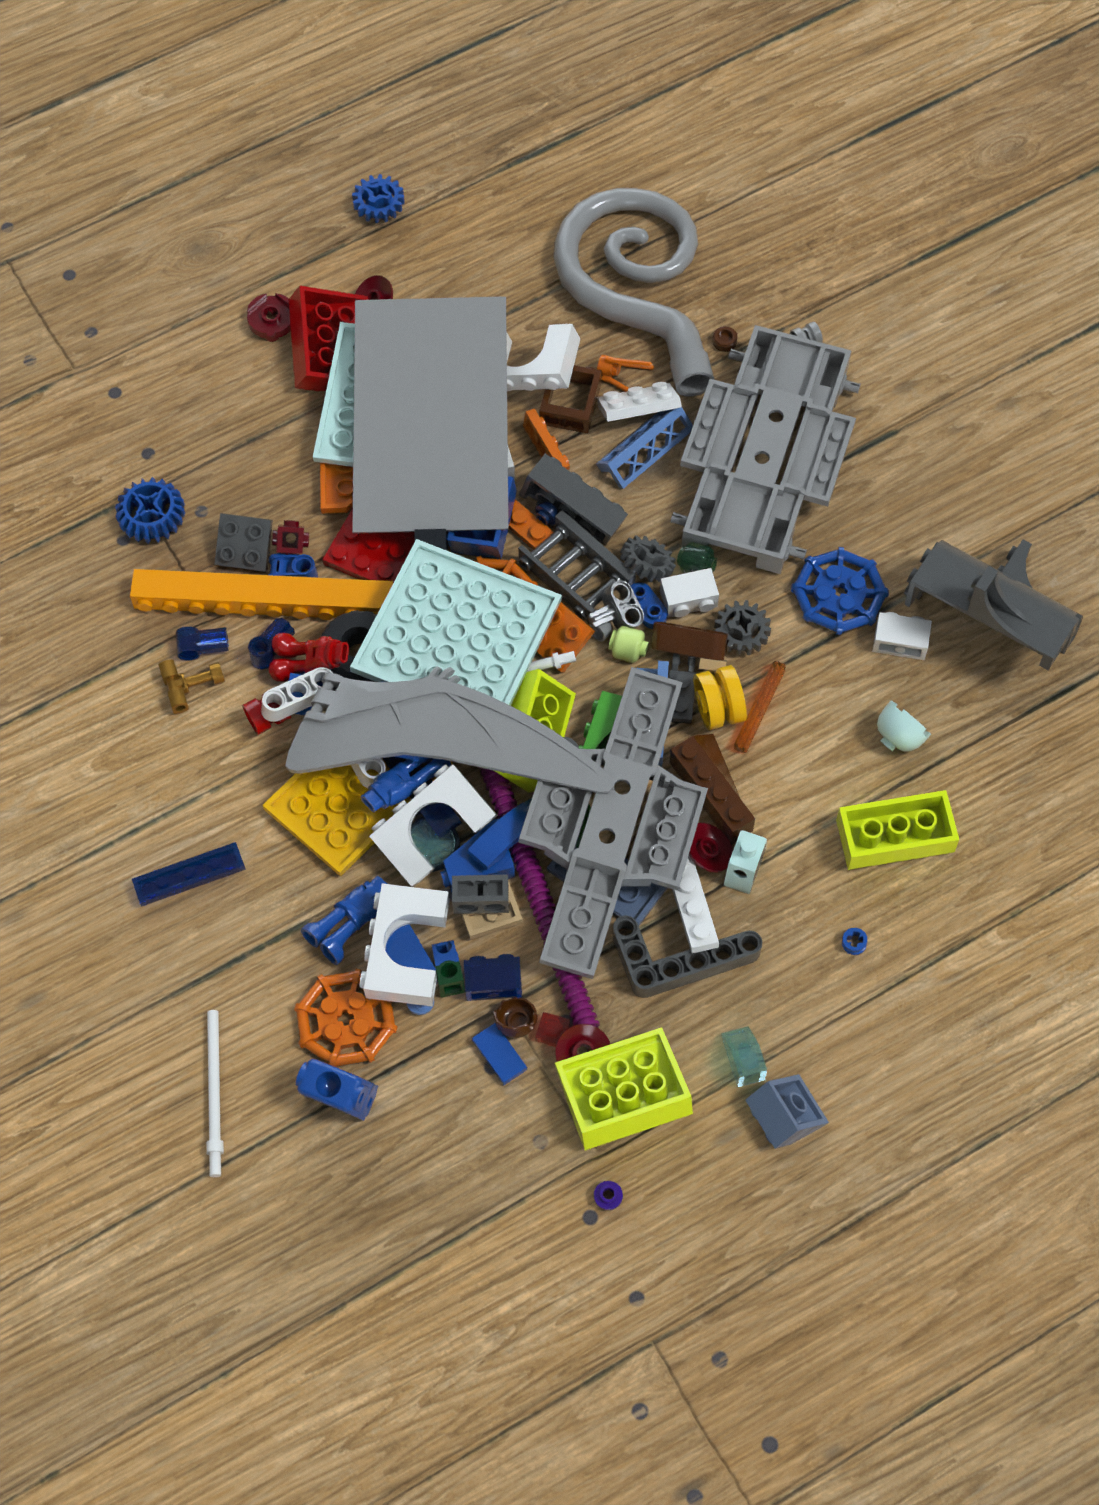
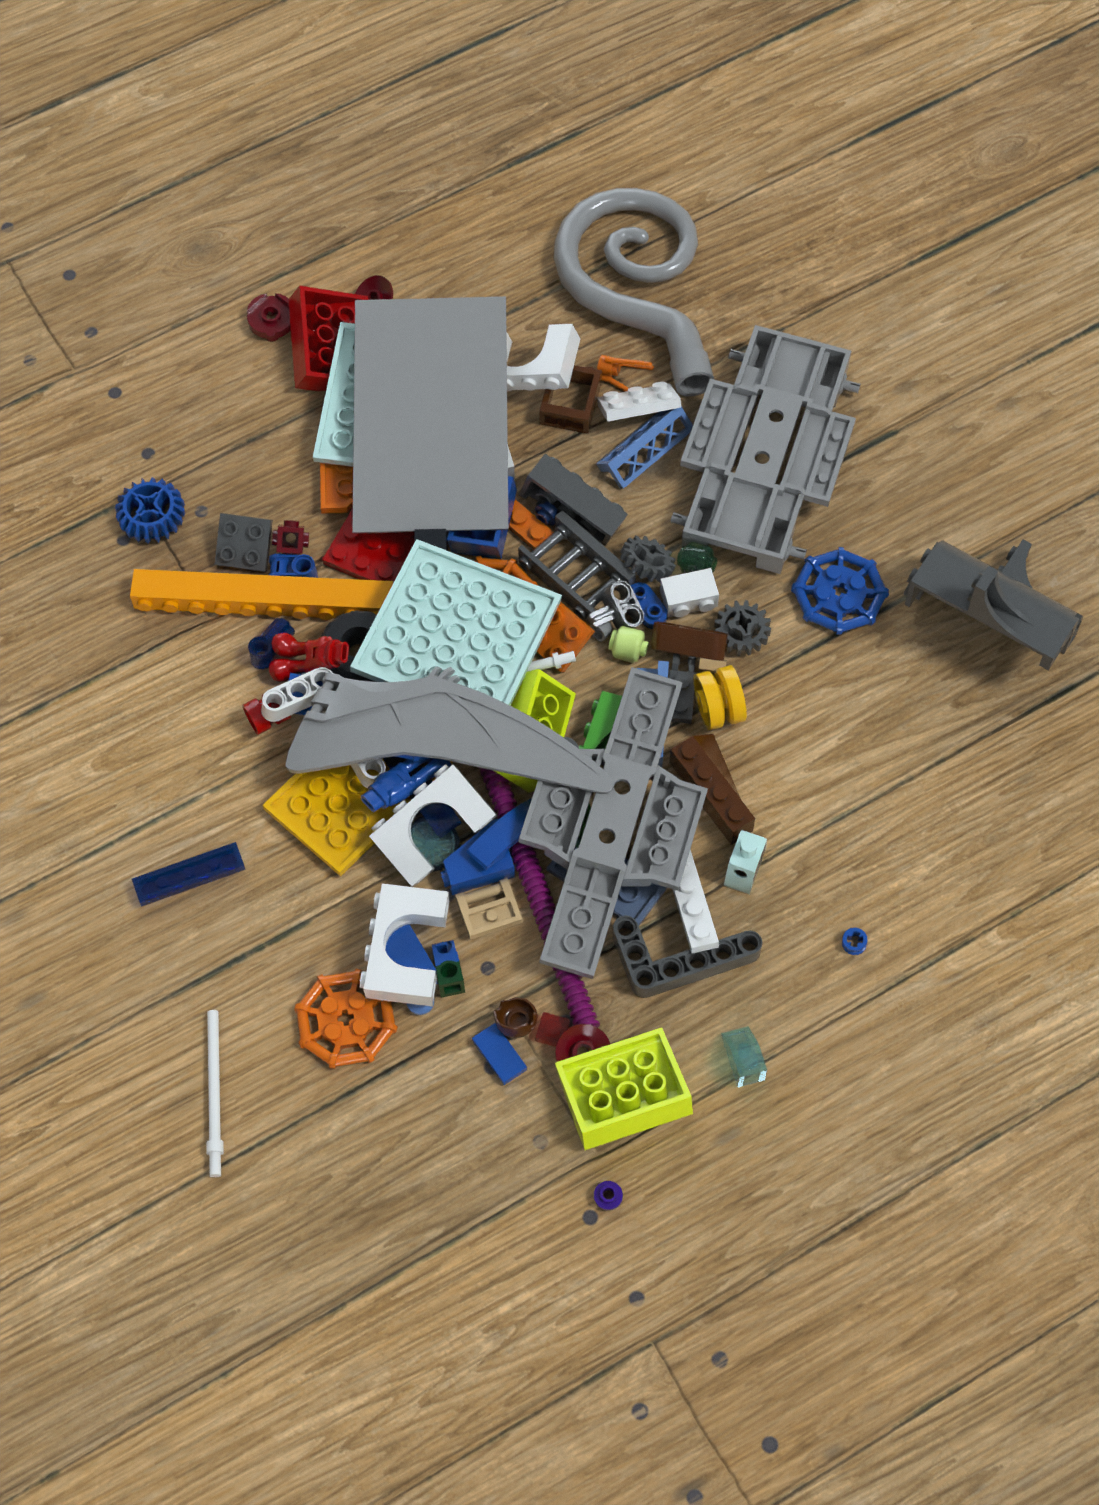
pearl gold bar [158,659,225,714] -> none
clear blue piece [176,627,229,661] -> none
blue piece [296,1059,378,1121] -> none
blue piece [301,876,388,965] -> none
blue gear [352,174,405,223] -> none
dark grey brick [452,874,509,914] -> none
clear blue brick [464,954,522,1001] -> none
orange plate [523,408,570,470] -> none
dark red dish [689,823,733,873] -> none
reddish brown tile [713,326,738,352] -> none
clear orange axle [734,661,786,753] -> none
sand blue slope [745,1074,829,1149] -> none
light grey wheel [790,321,823,343] -> none
neon yellow brick [836,790,959,870] -> none
white brick [872,612,932,660] -> none
light aqua cylinder [877,701,931,752] -> none

